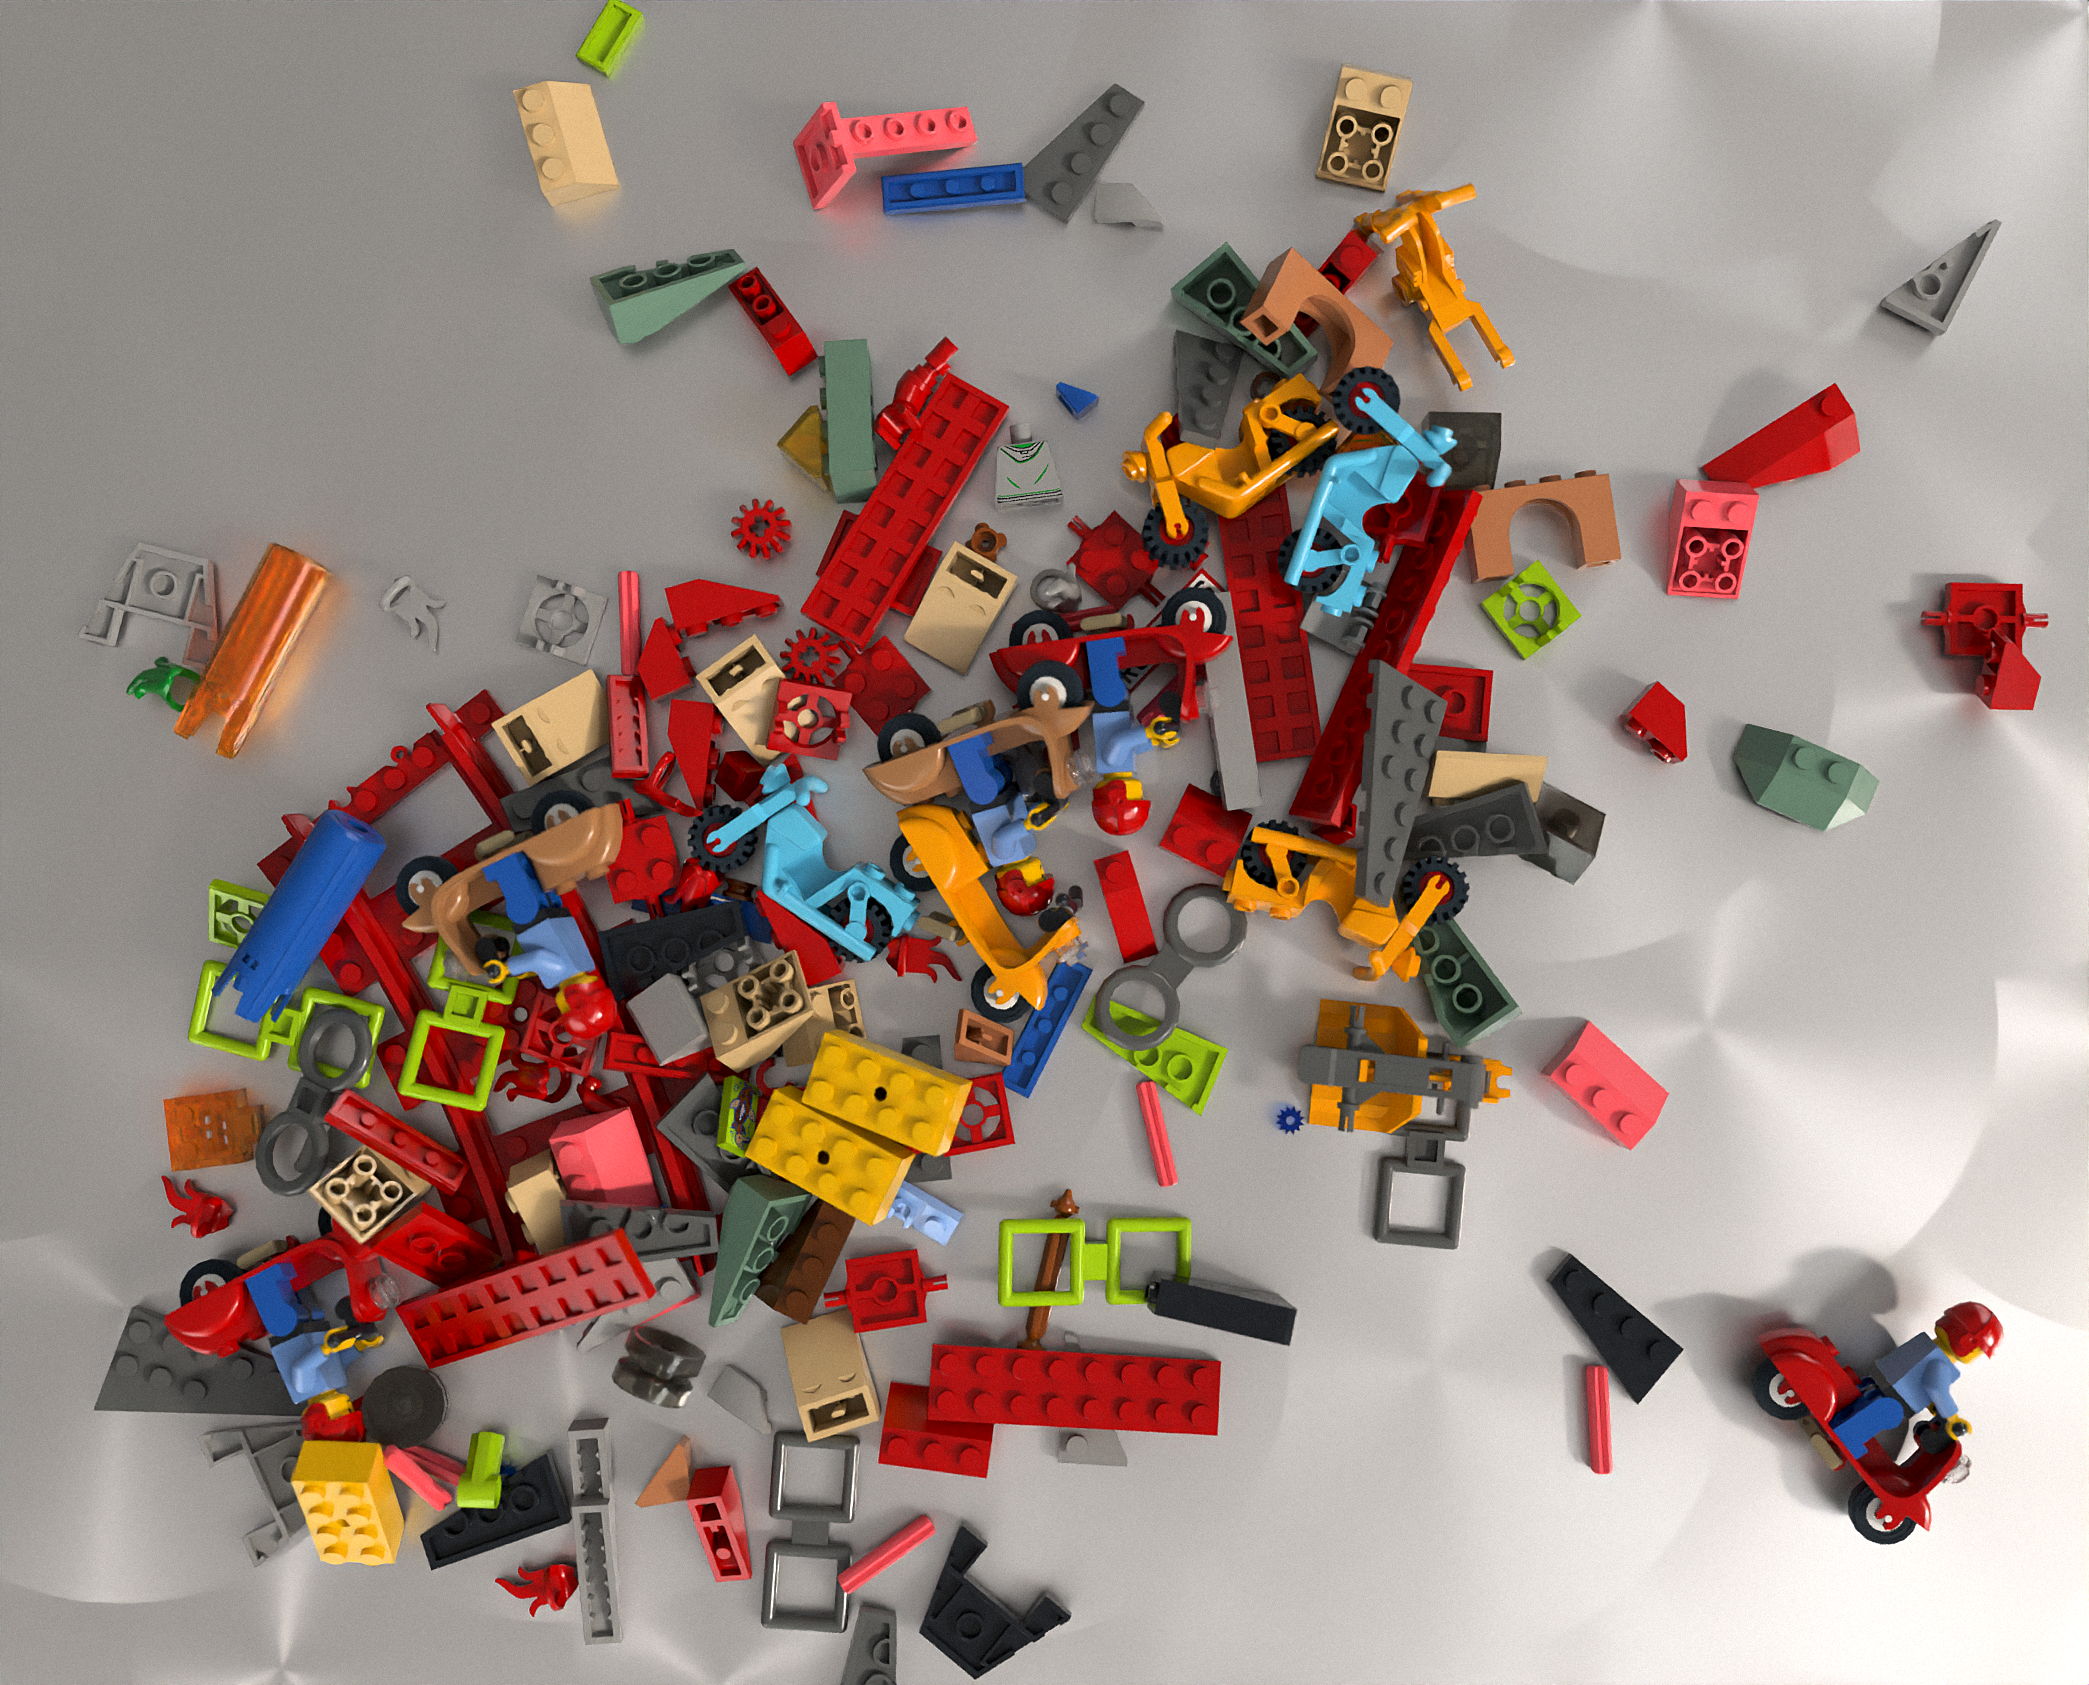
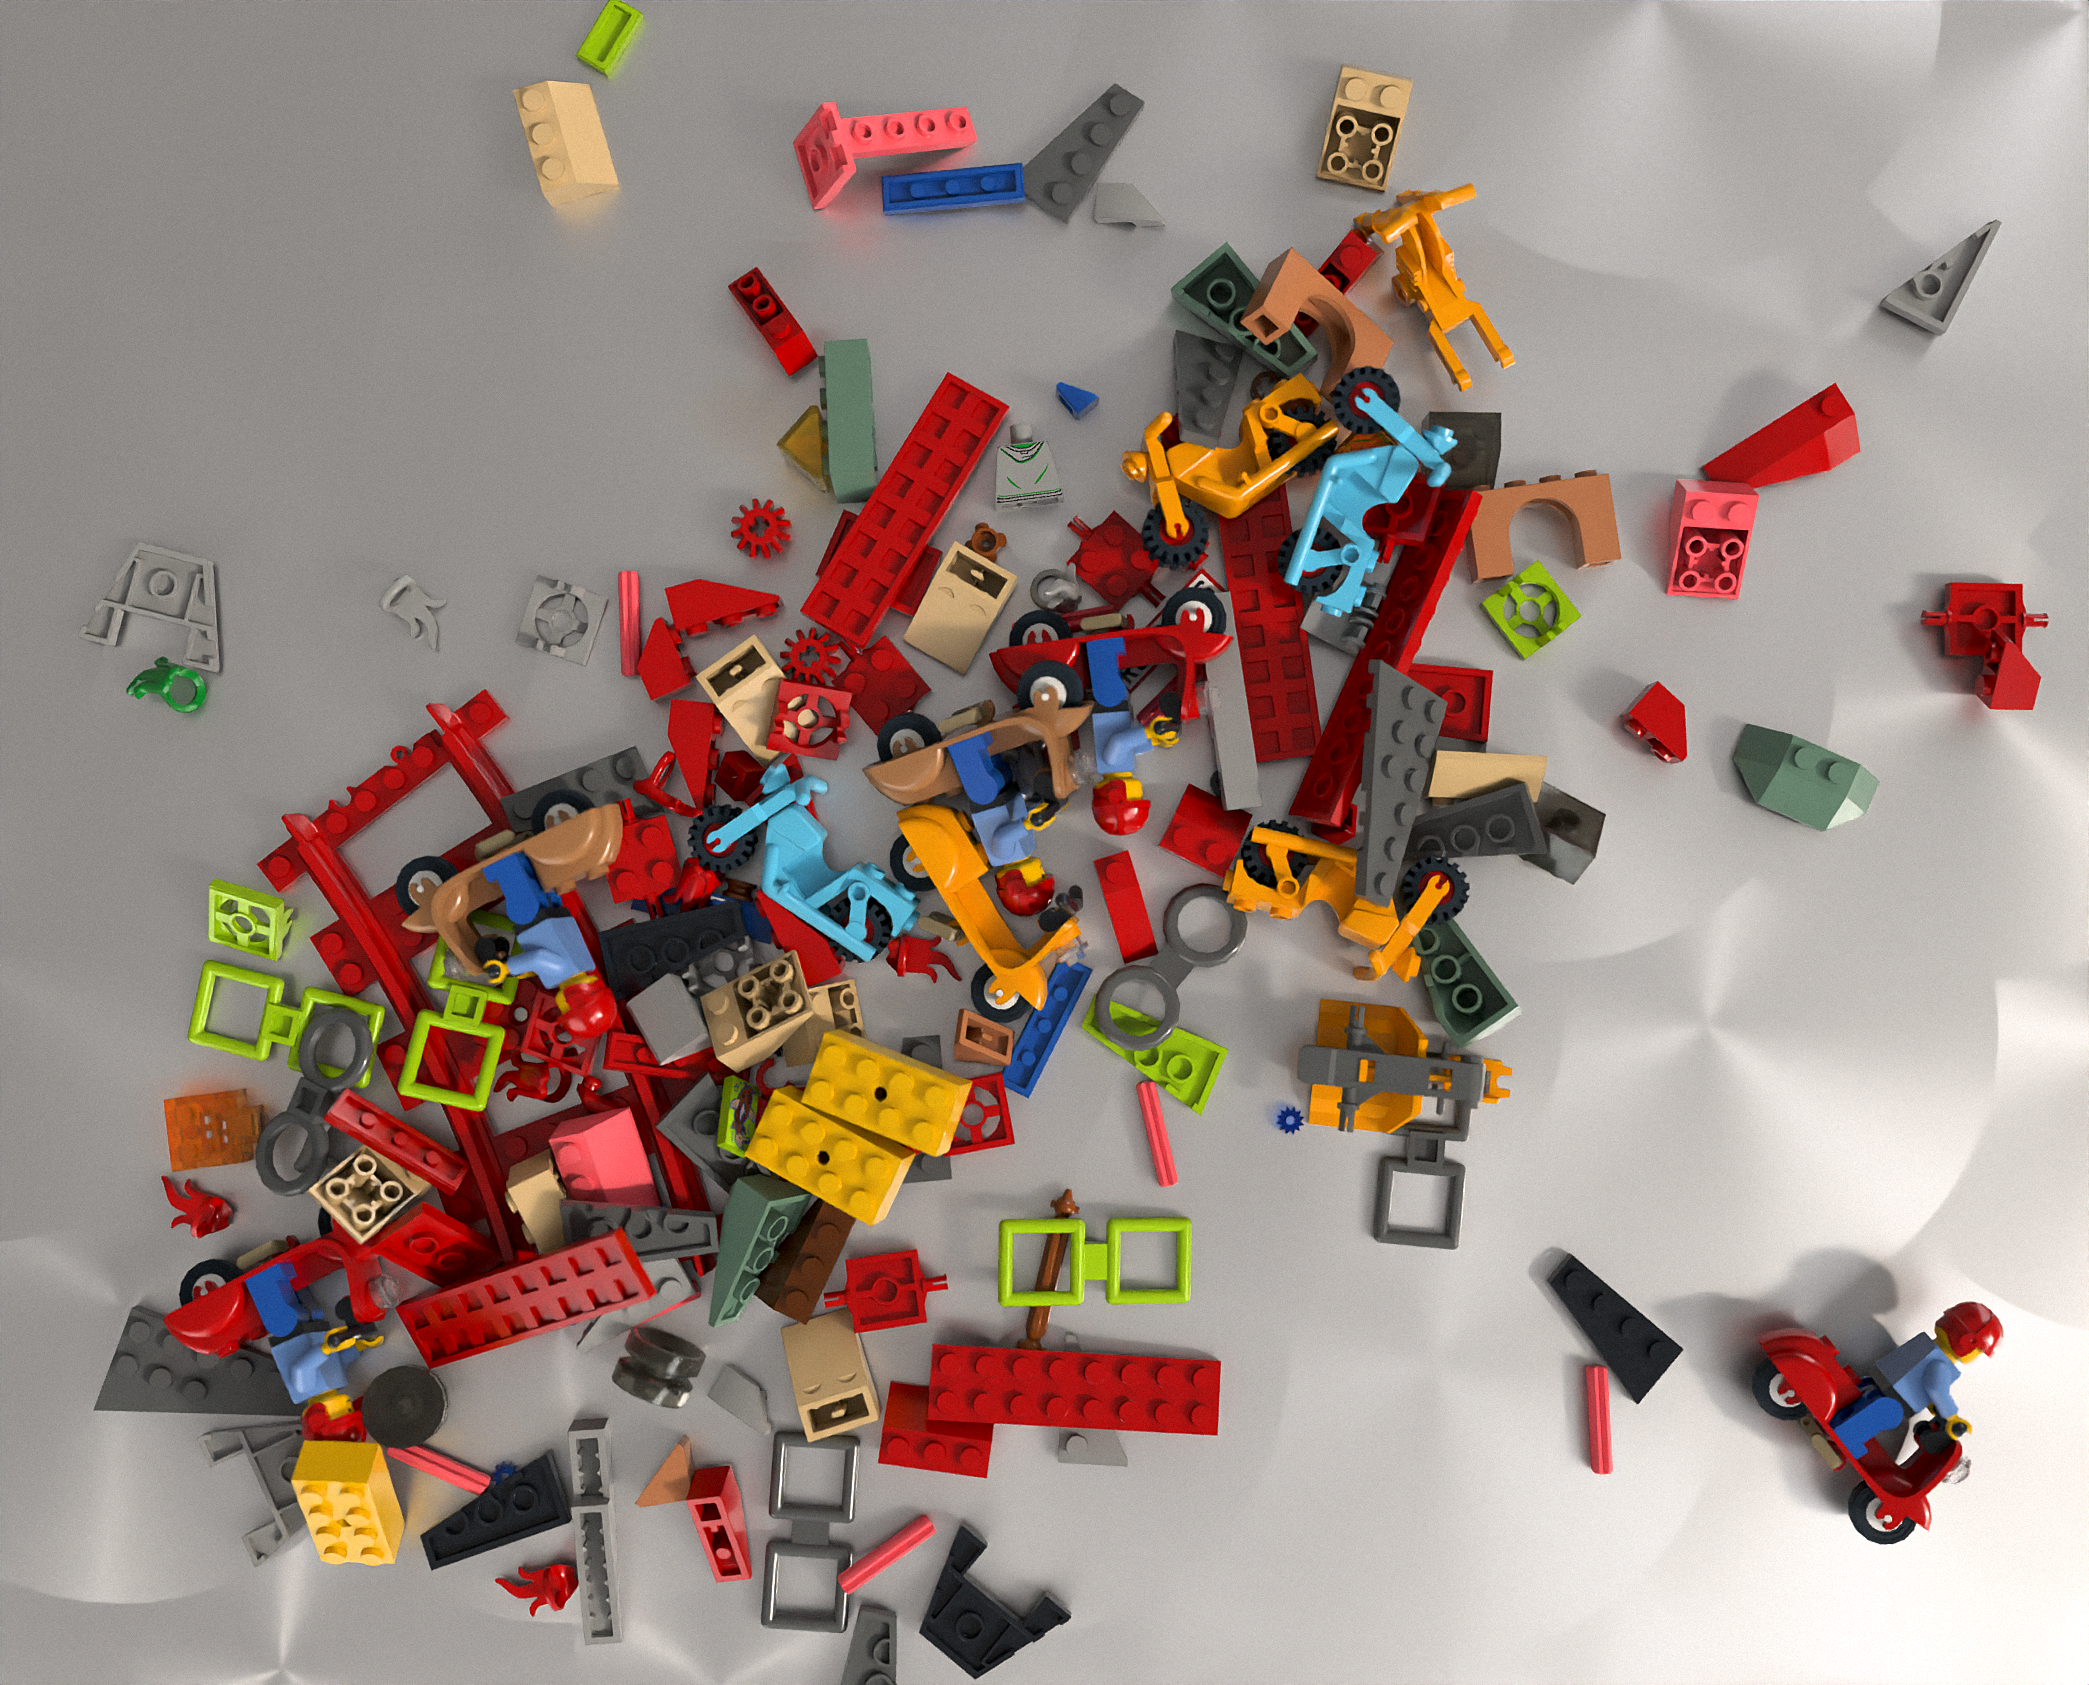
clear orange piece [173,542,333,760] -> none
blue piece [211,810,387,1023] -> none
coral axle [382,1445,452,1511] -> none
lime piece [457,1431,505,1509] -> none
tan slope [491,669,609,787] -> none
sand green wedge [590,249,746,344] -> none
red plate [606,675,649,778] -> none
red piece [873,336,959,451] -> none
light blue plate [886,1180,963,1246] -> none
black slope [1144,1271,1297,1346] -> none
coral slope [1540,1020,1669,1150] -> none

